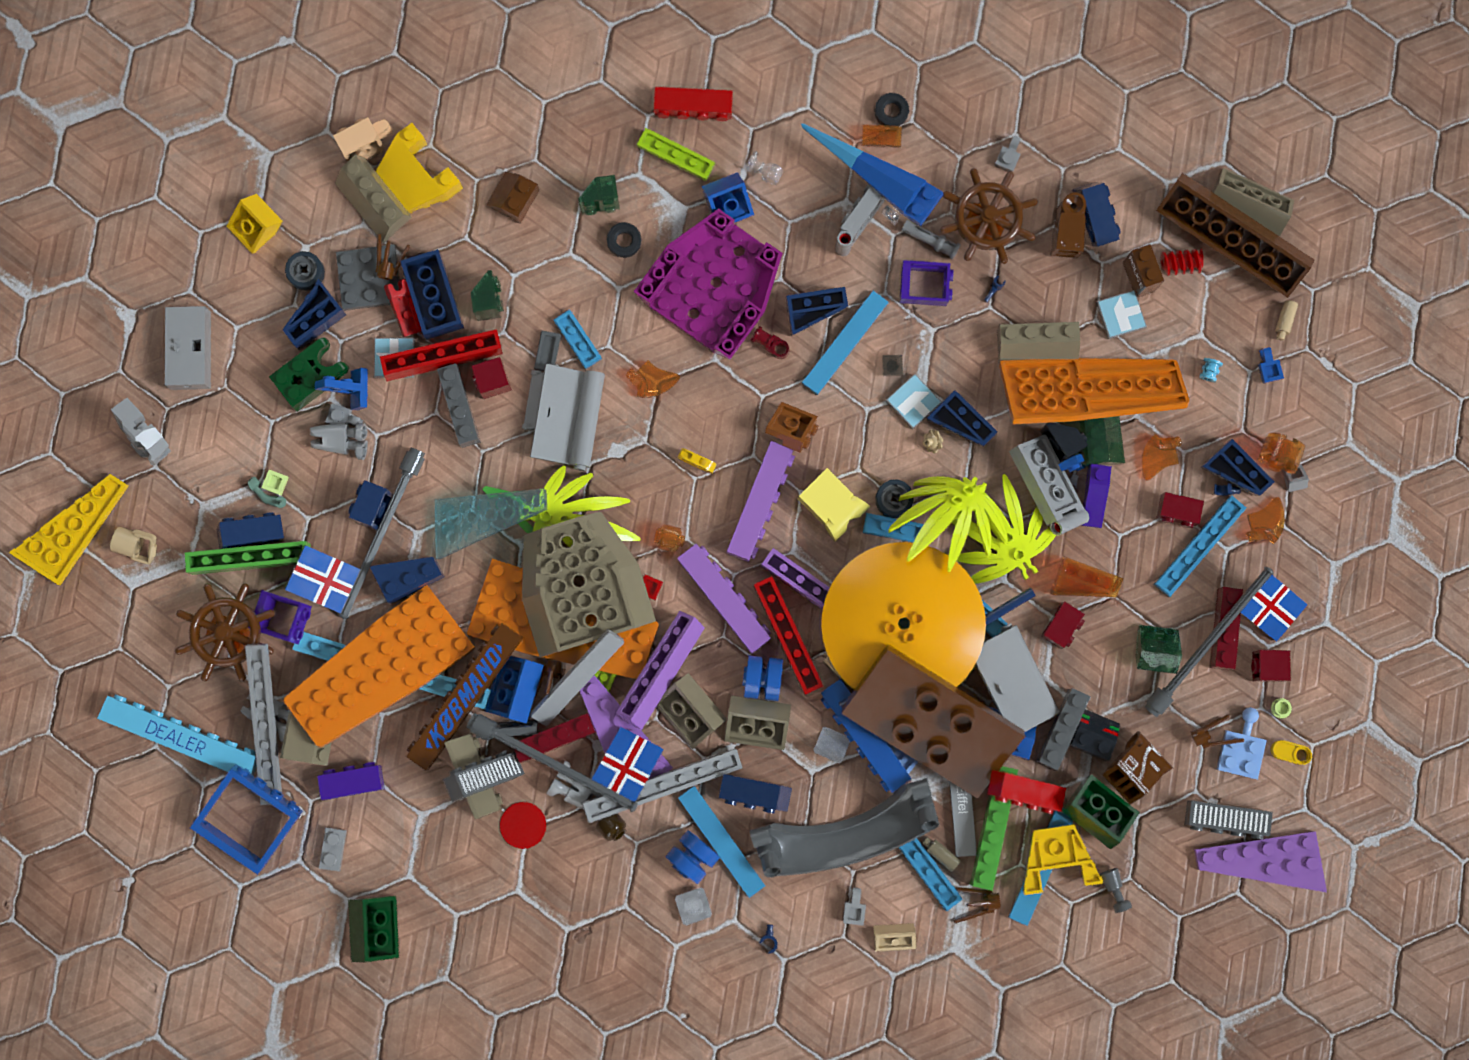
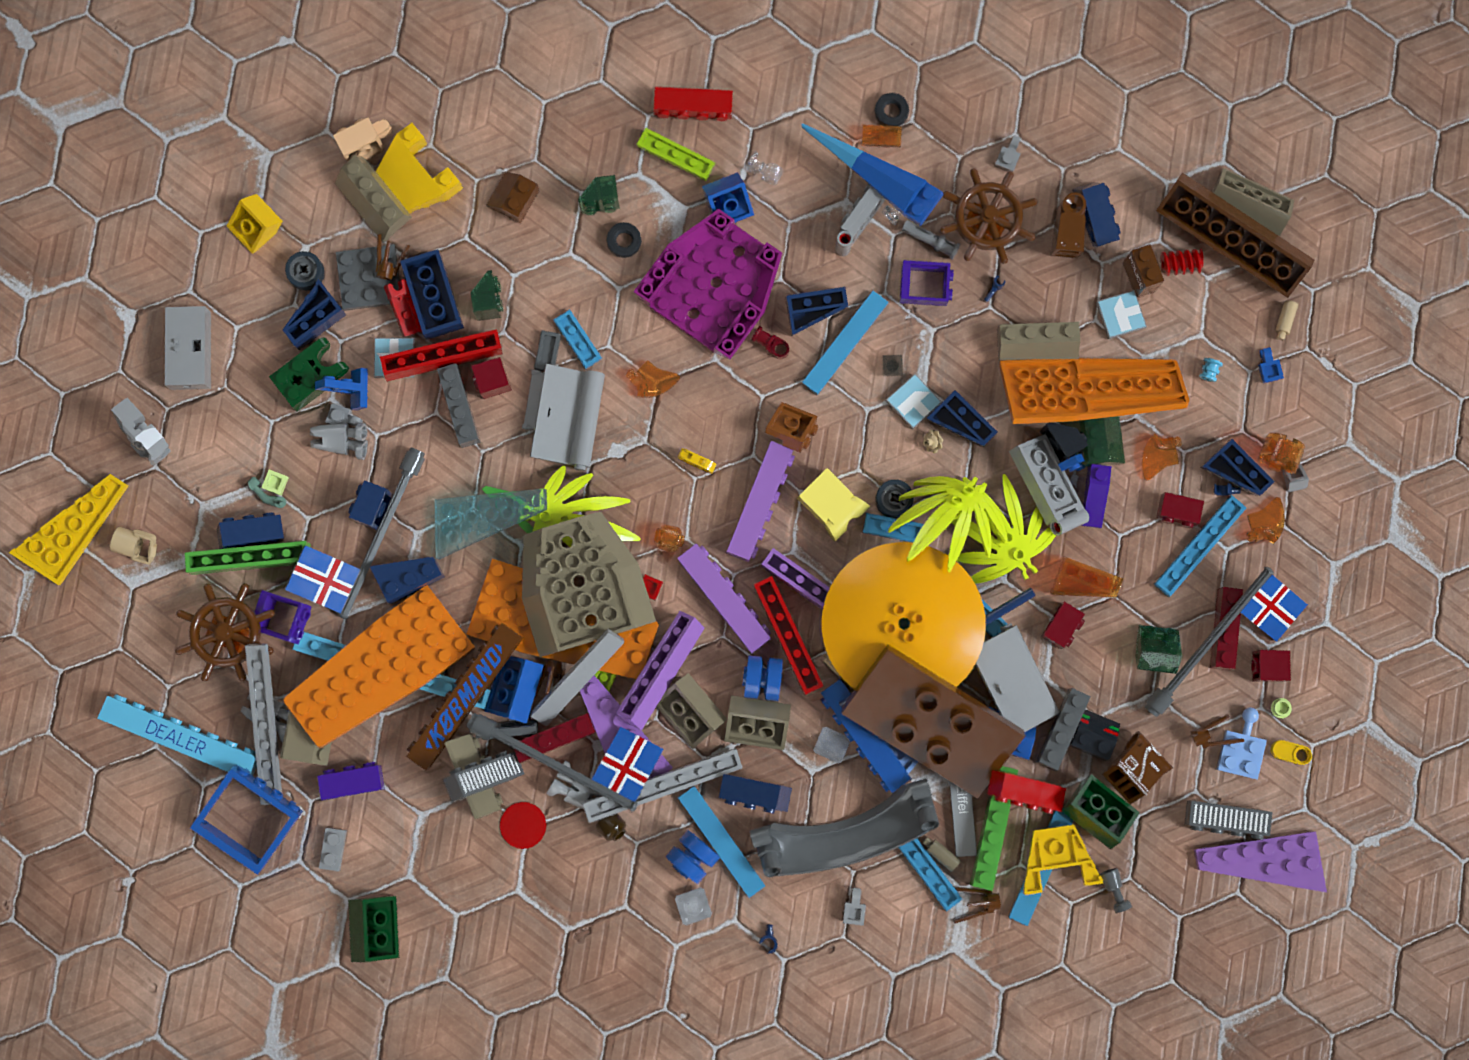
tan slope [874,924,916,952] -> none

